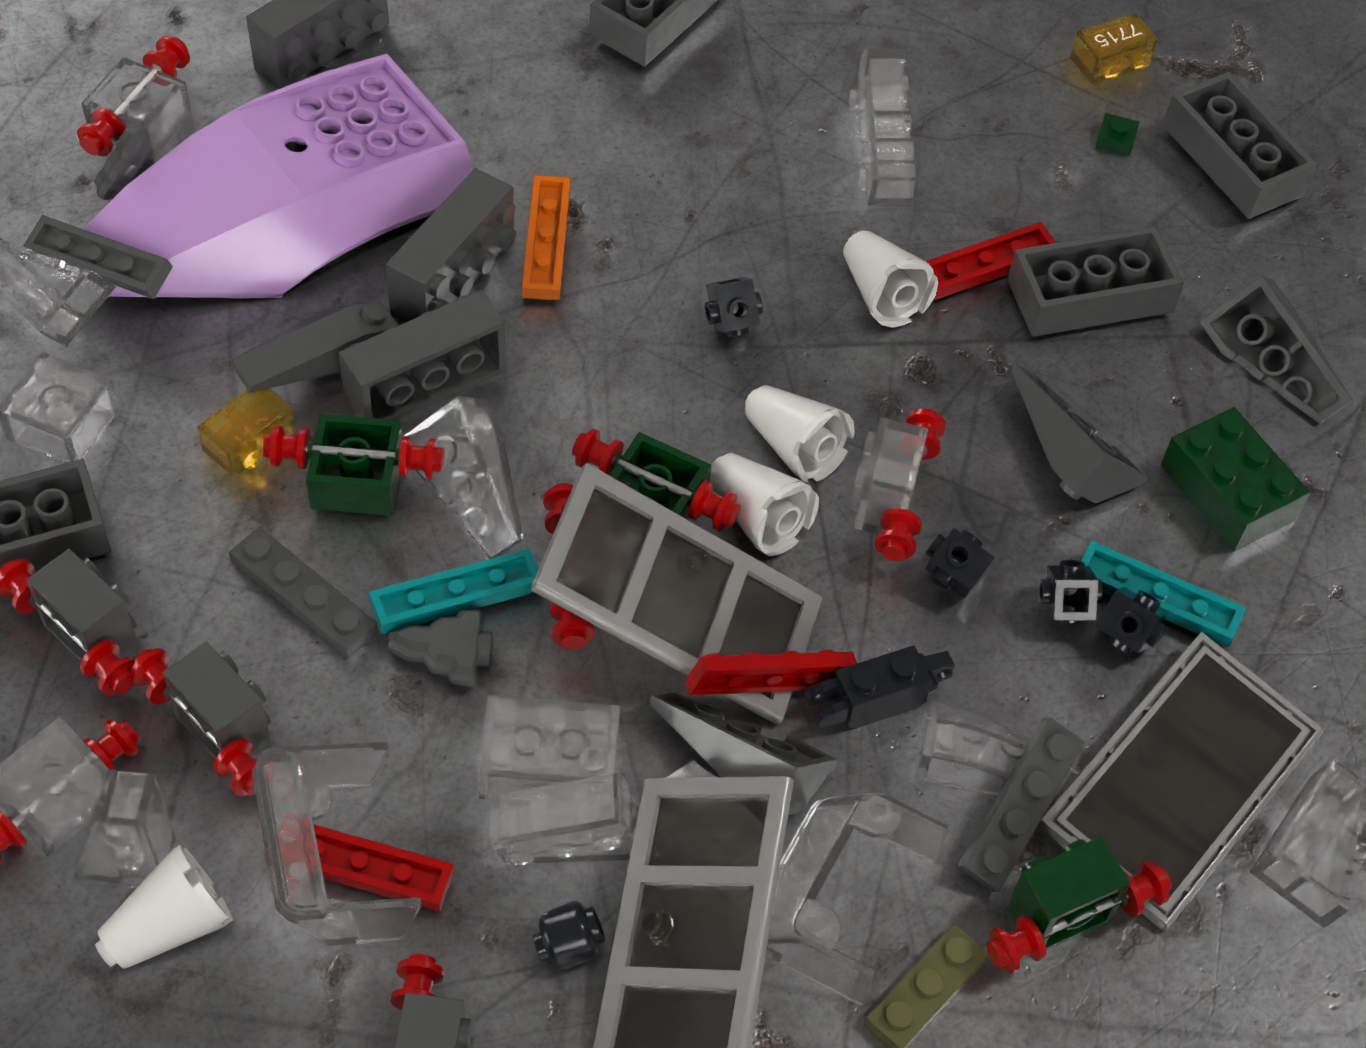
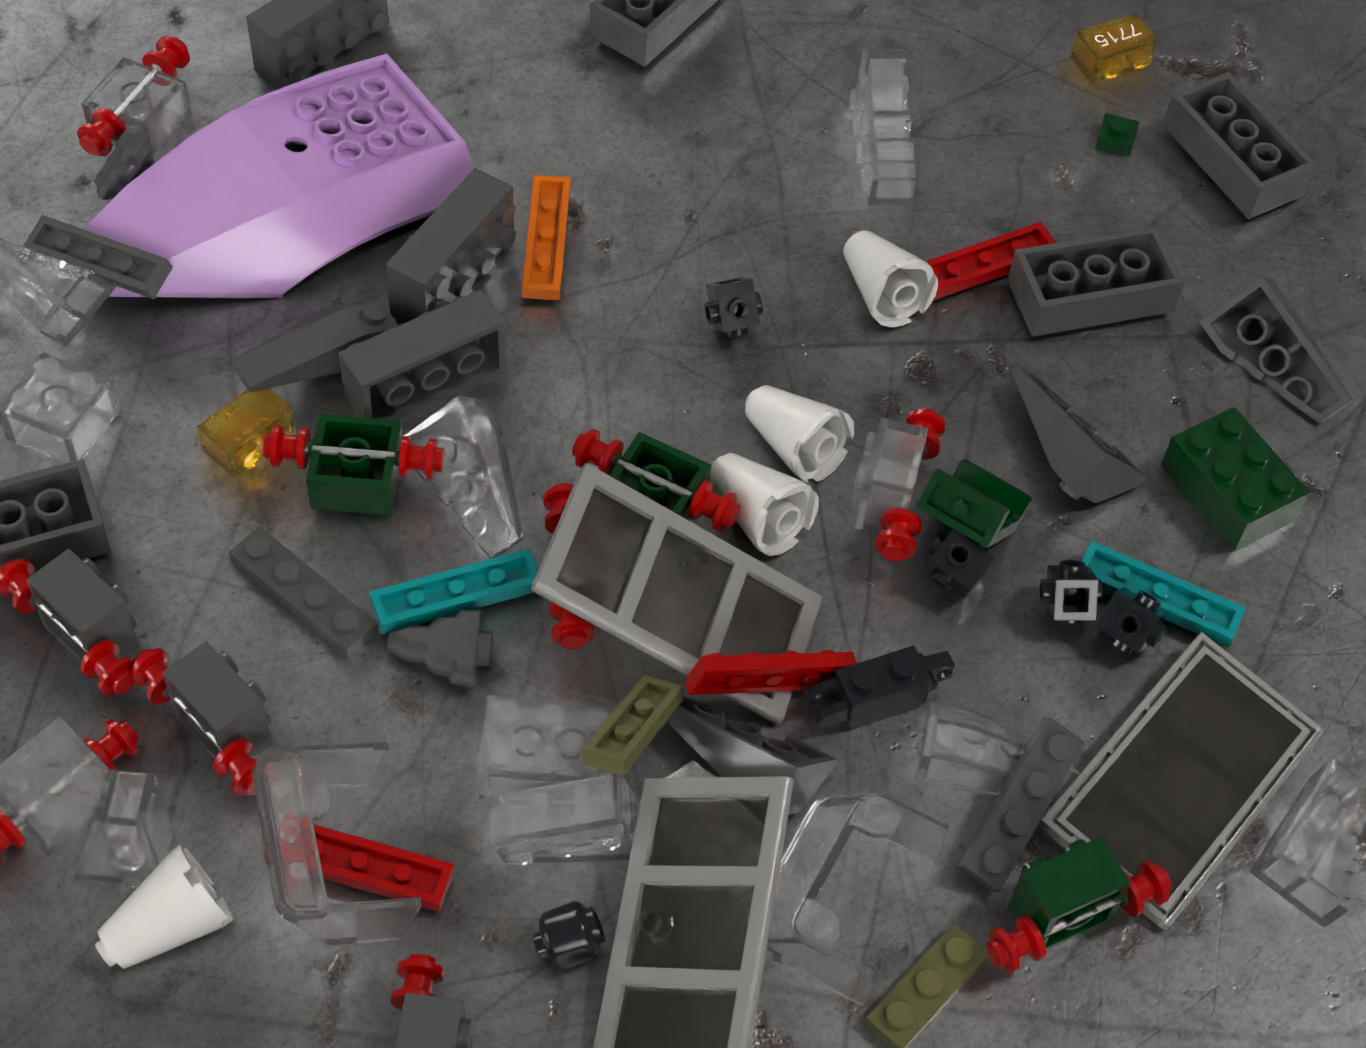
none -> olive plate [583,675,683,776]
none -> dark green panel [916,459,1032,548]

